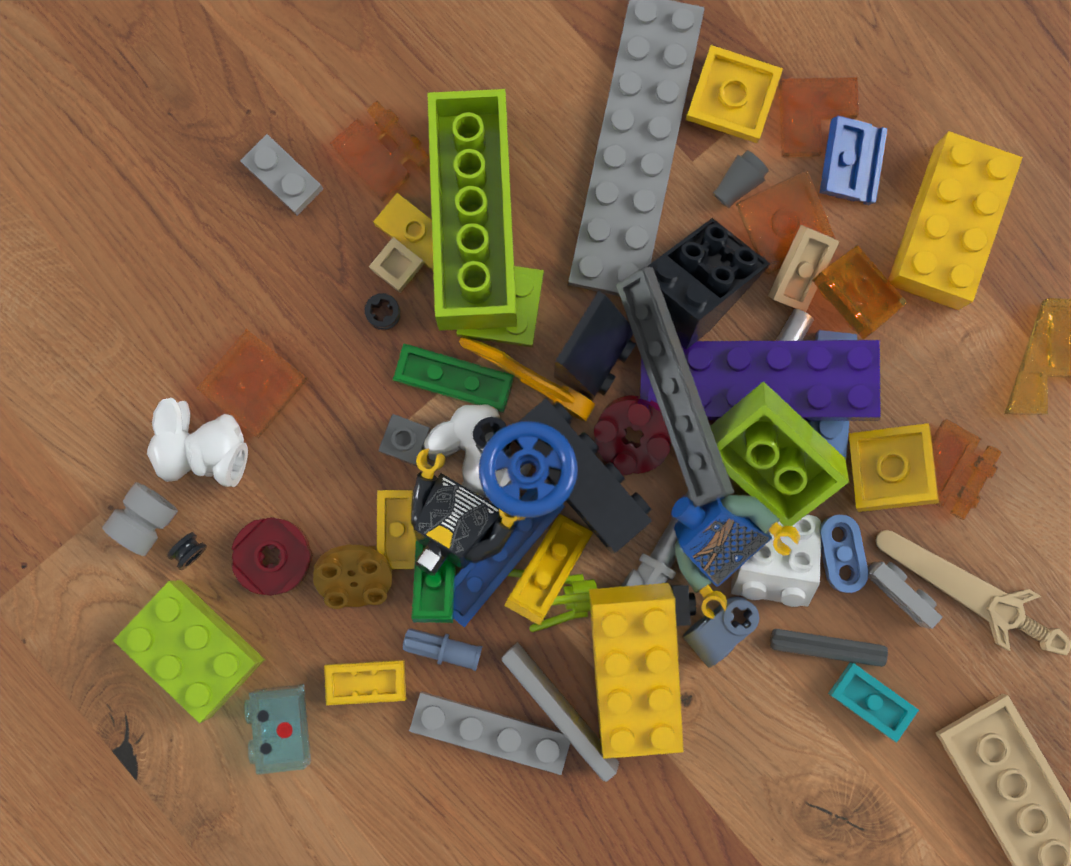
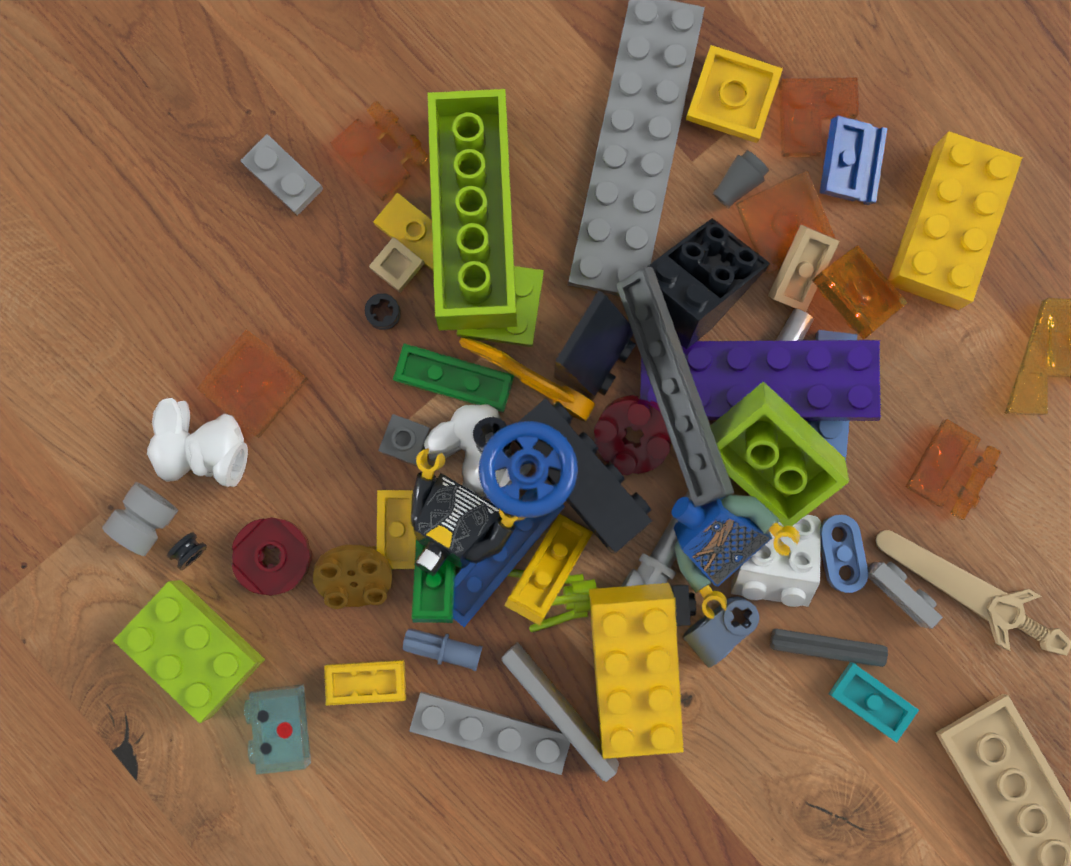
yellow plate [849,423,939,512] -> none

